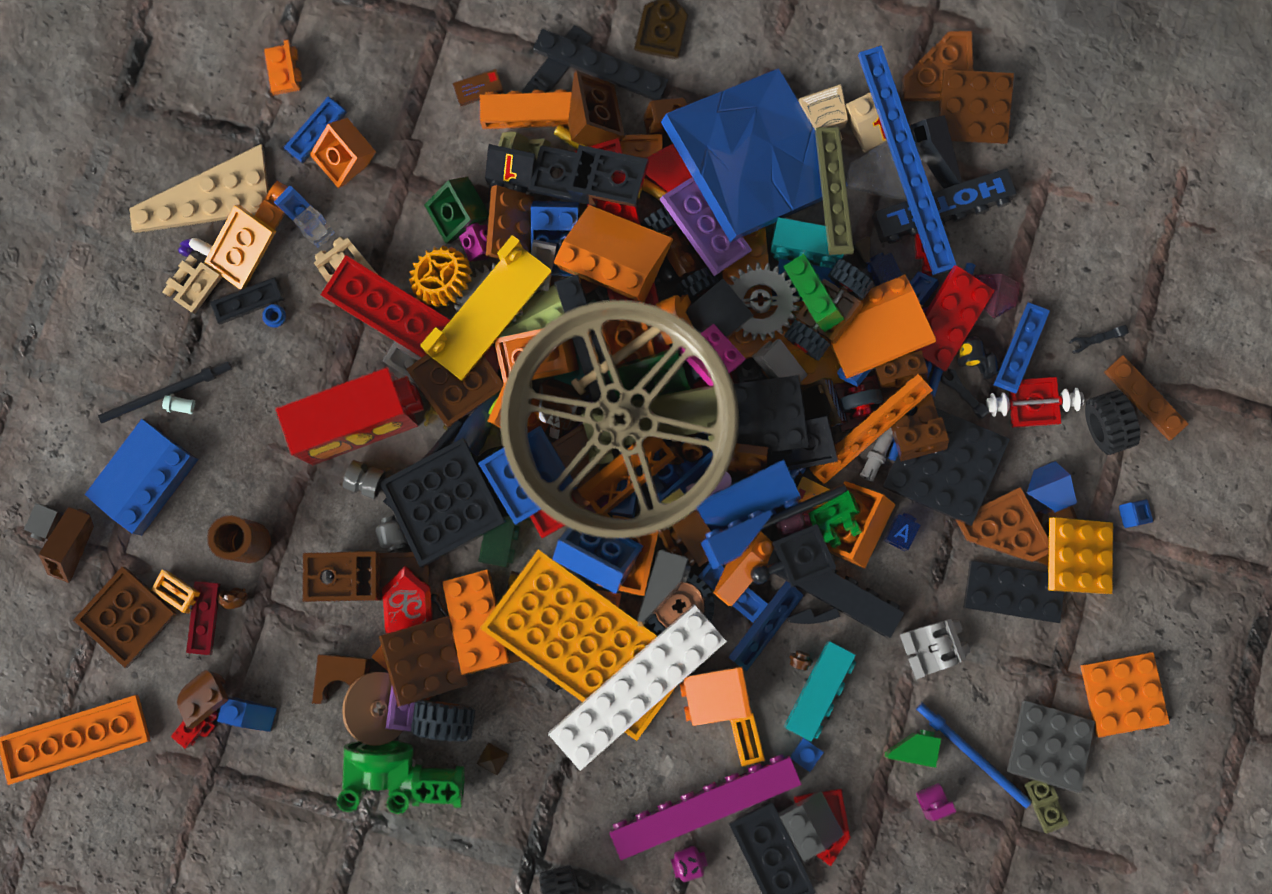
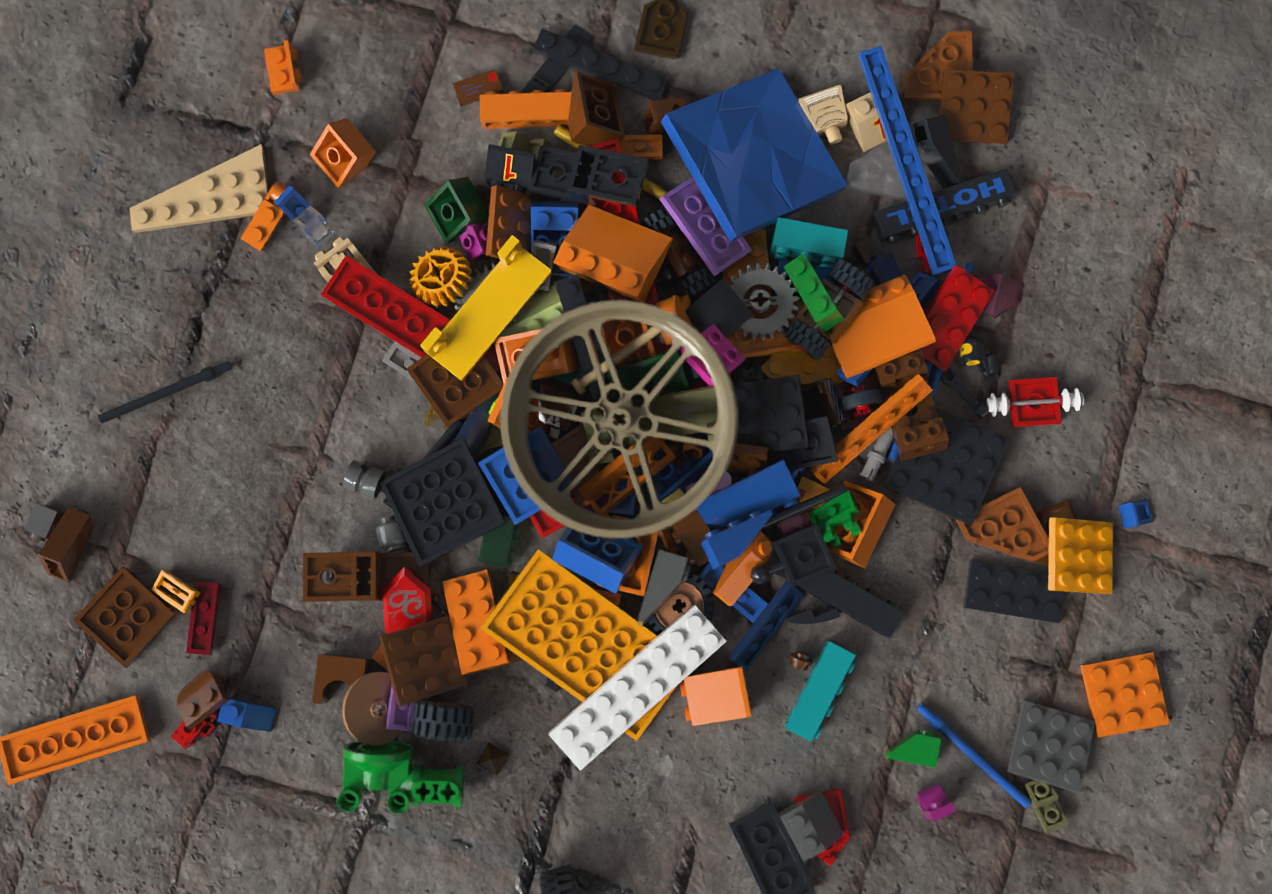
blue slope [85,419,199,536] -> none
tan plate [162,255,222,314] -> none
light aqua pin [163,394,195,414] -> none
arm [178,238,213,257] -> none
plate [204,205,276,290] -> none
reddish brown piece [207,515,271,563] -> none
black tile [210,277,285,325] -> none
reddish brown plate [217,588,248,609] -> none
blue plate [262,304,286,328] -> none
red brick [275,367,425,465] -> none
blue tile [284,96,347,164] -> none
magenta brick [610,753,801,860] -> none
red slope [646,144,692,192] -> none
magenta head [671,846,708,882] -> none
light orange tile [730,713,765,766] -> none
light grey hinge [752,339,808,381] -> none
blue plate [790,738,824,772] -> none
olive tile [815,127,854,255] -> none
clear blue brick [883,513,921,552] -> none
light grey hips [900,619,971,679] -> none
blue plate [994,302,1050,394] -> none
blue slope [1027,461,1077,513] -> none
black piece [1069,325,1129,354] -> none
black tyre [1085,390,1140,455] -> none
dark orange plate [1104,355,1188,441] -> none

